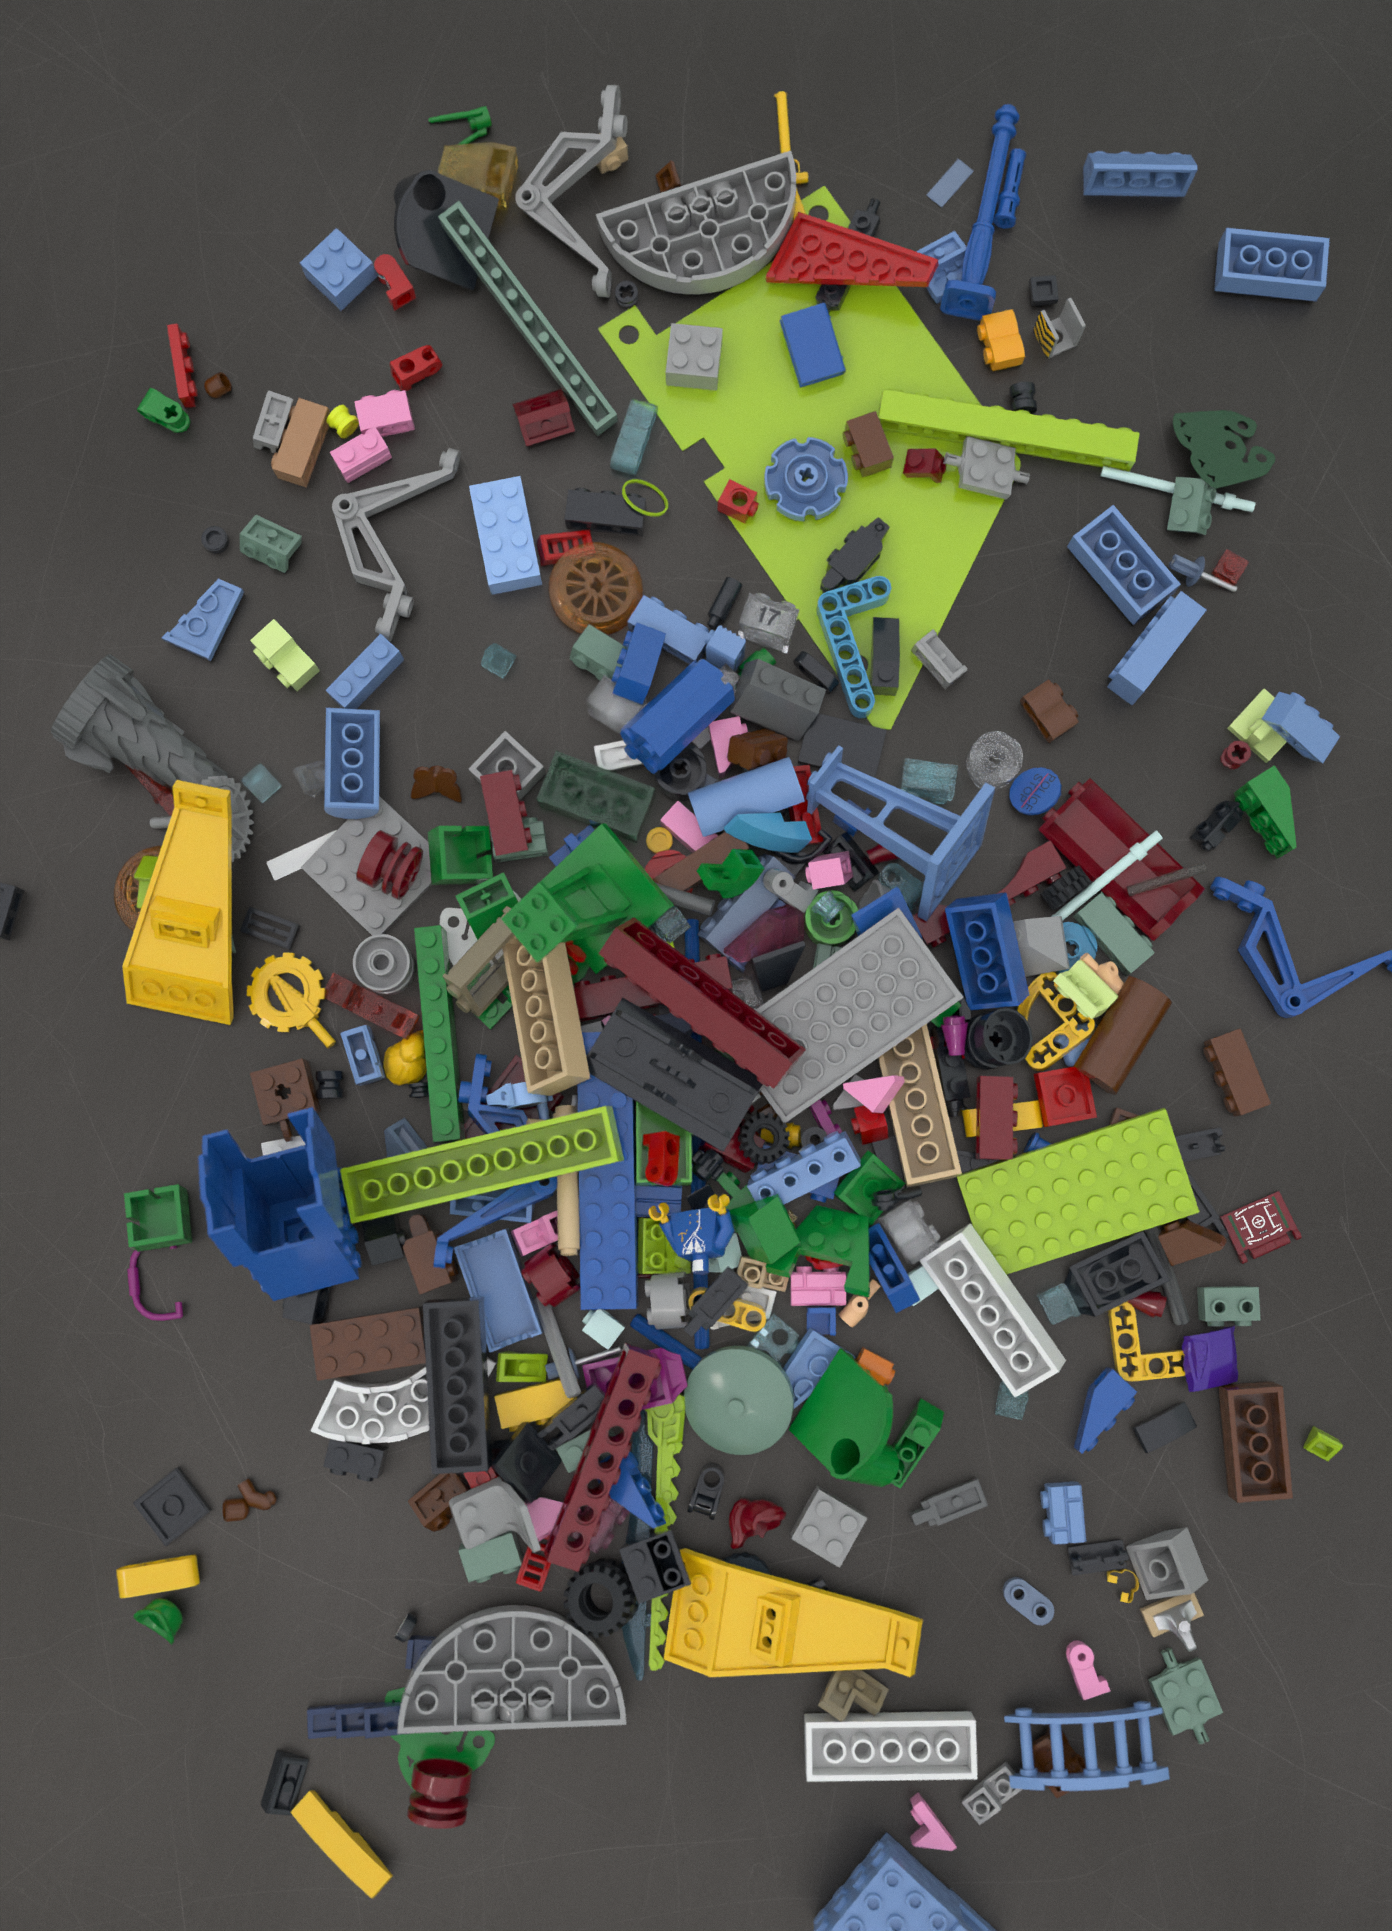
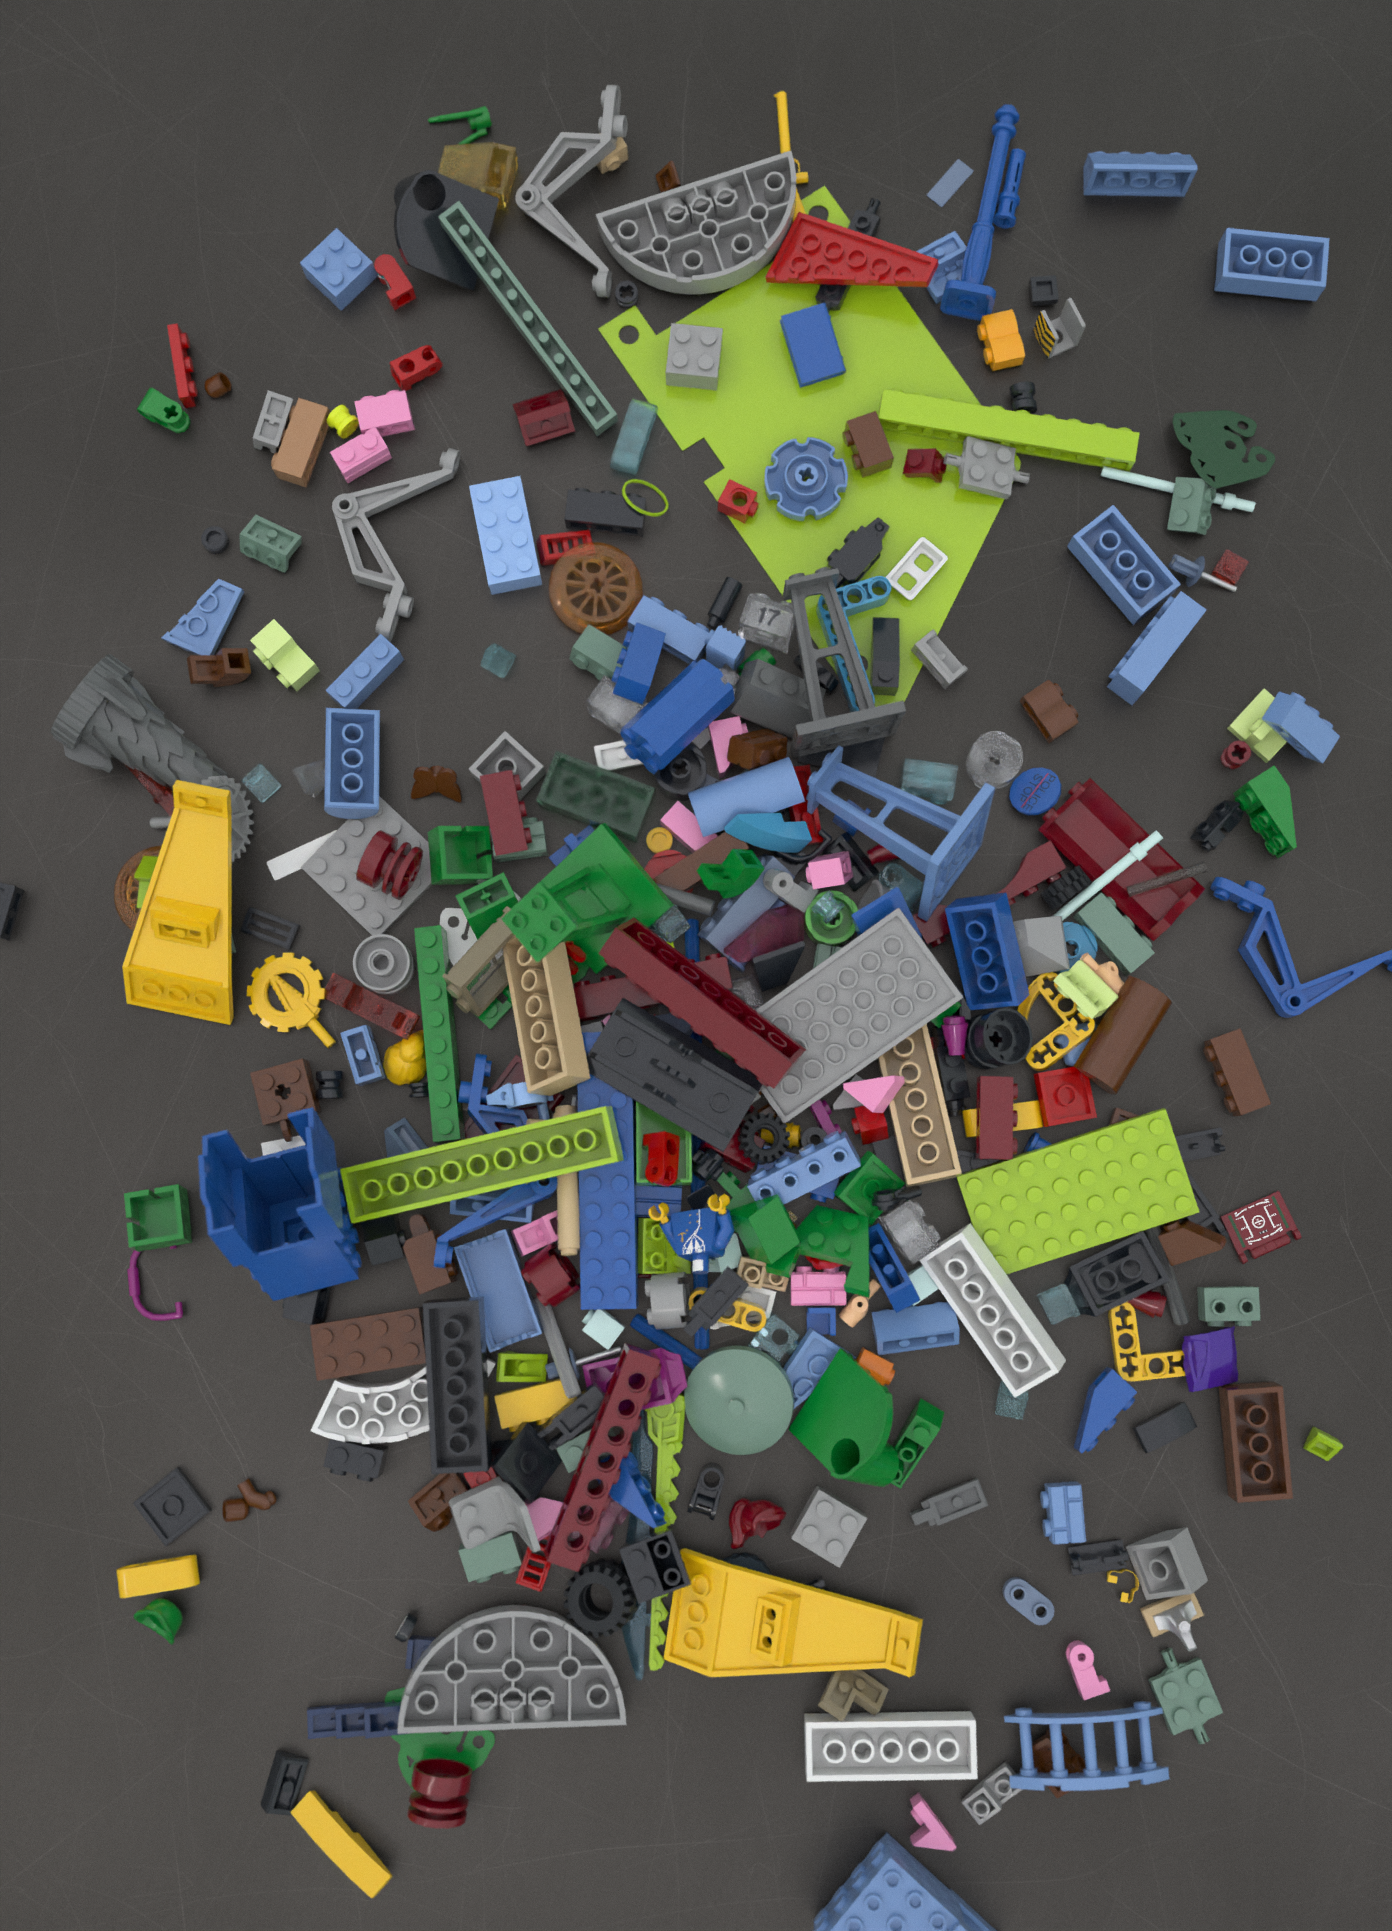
none -> reddish brown brick [187,648,251,687]
none -> dark grey piece [783,567,906,759]
none -> medium blue brick [872,1302,959,1355]
none -> white piece [886,537,948,600]

